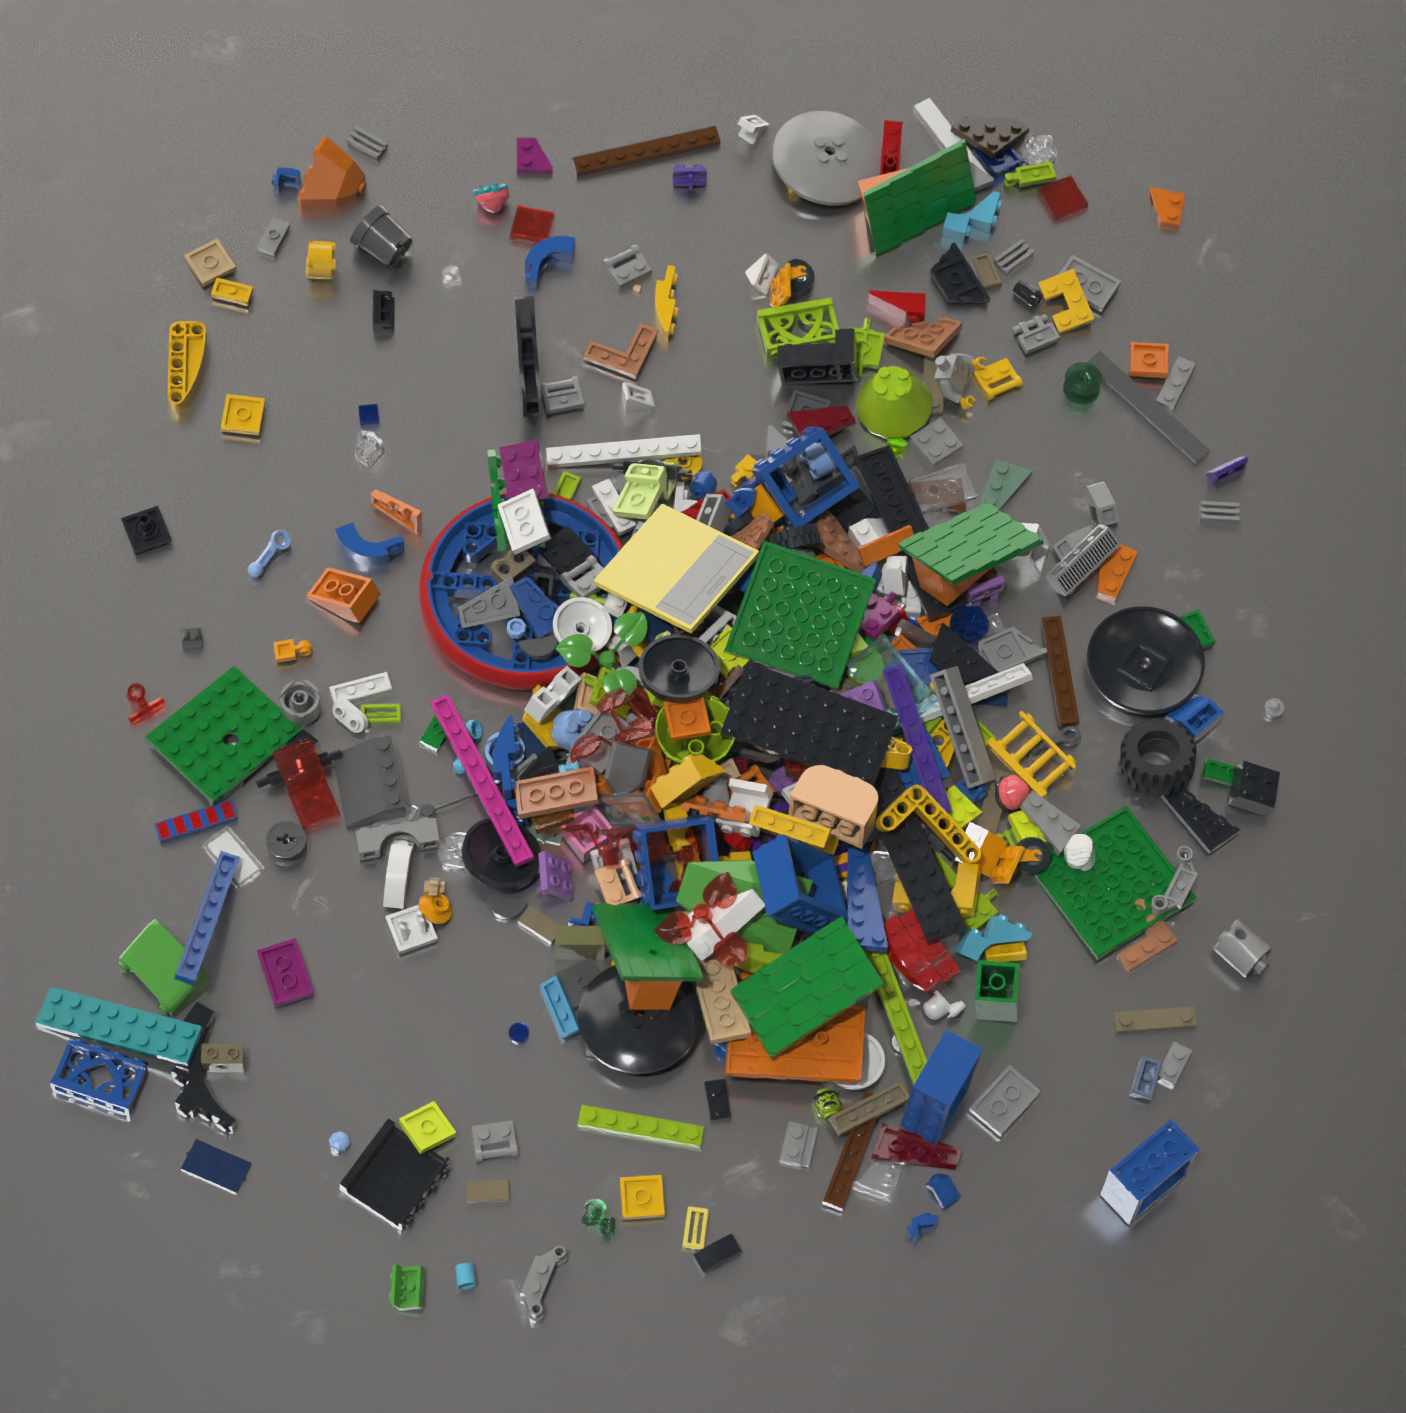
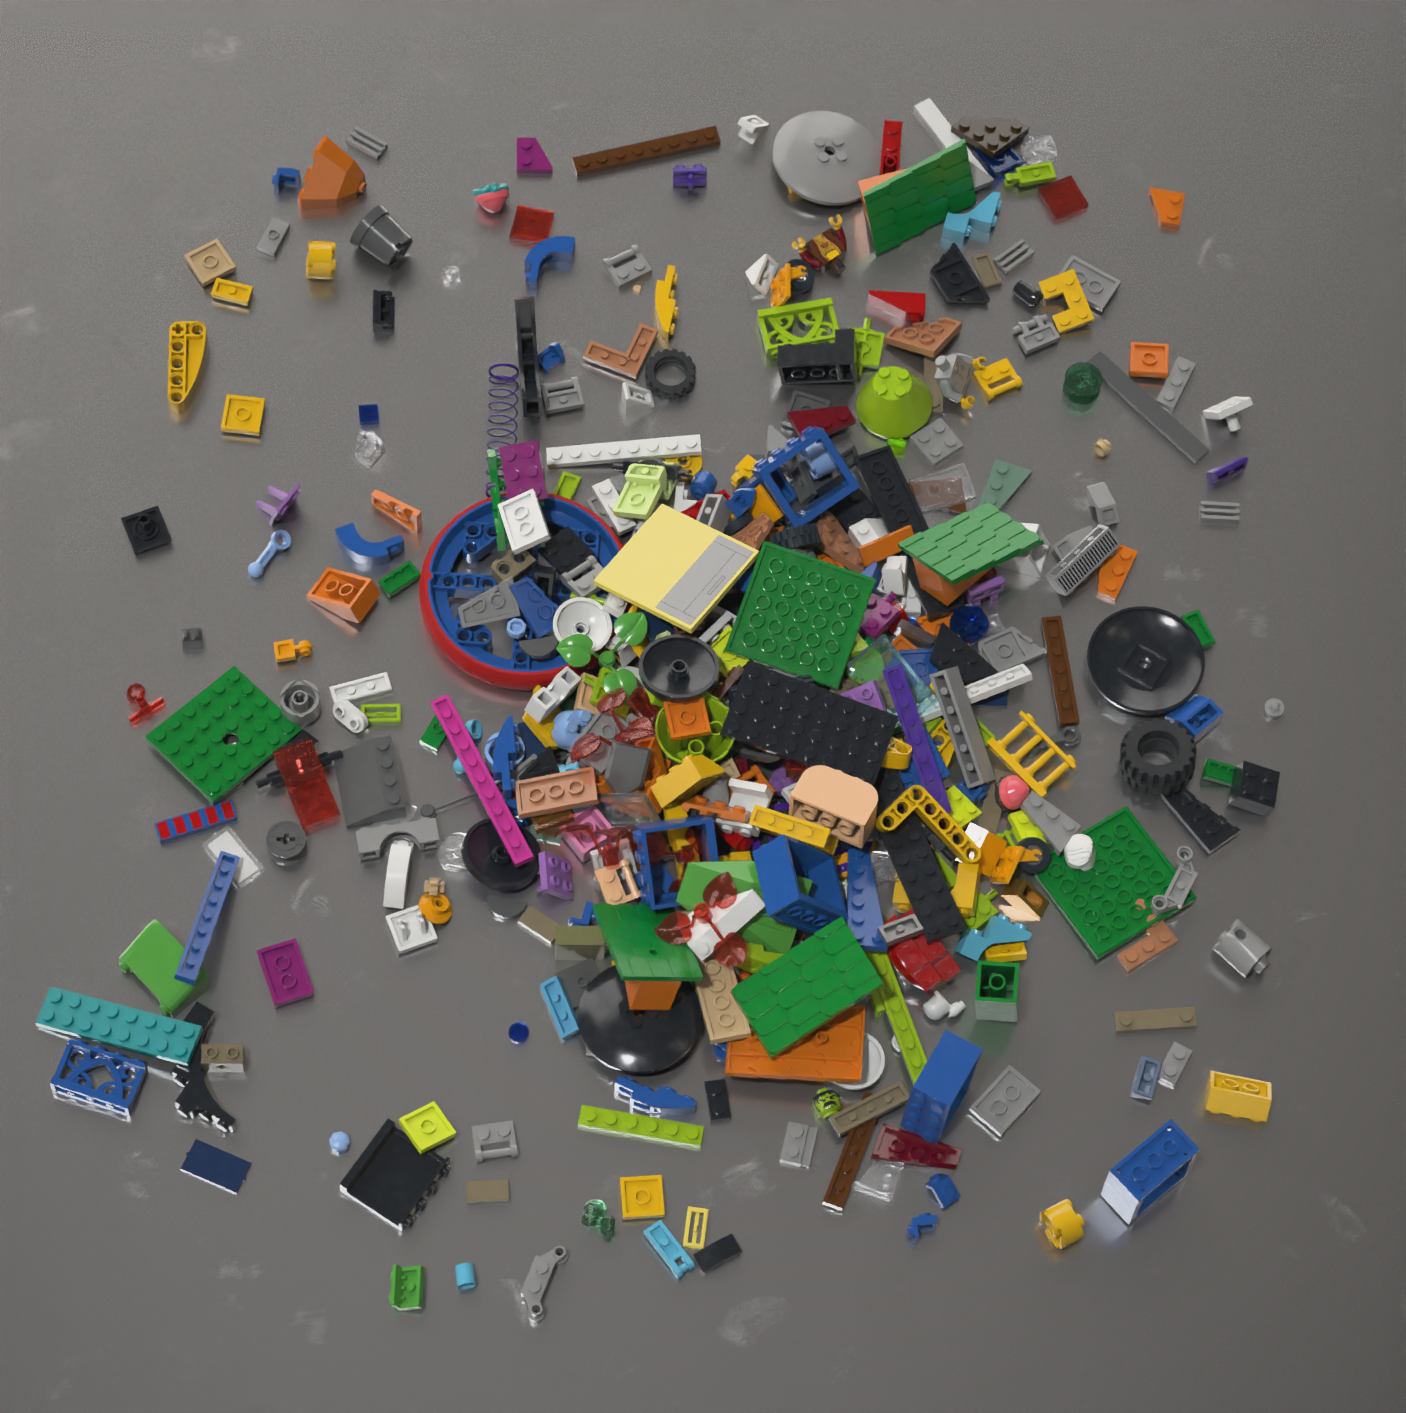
none -> medium lavender plate [255,482,301,525]
none -> green plate [378,560,421,598]
none -> dark purple piece [485,363,519,498]
none -> blue tile [538,342,565,374]
none -> blue slope [615,1076,697,1115]
none -> medium azure plate [643,1219,695,1279]
none -> black tyre [645,349,696,400]
none -> torso [791,215,847,274]
none -> lime tile [869,989,885,1019]
none -> flat silver plate [877,914,923,947]
none -> pearl gold slope [1001,878,1049,919]
none -> yellow brick [1040,1199,1085,1249]
none -> tan plate [1094,438,1112,457]
none -> white tile [1202,396,1253,431]
none -> yellow slope [1205,1071,1272,1122]

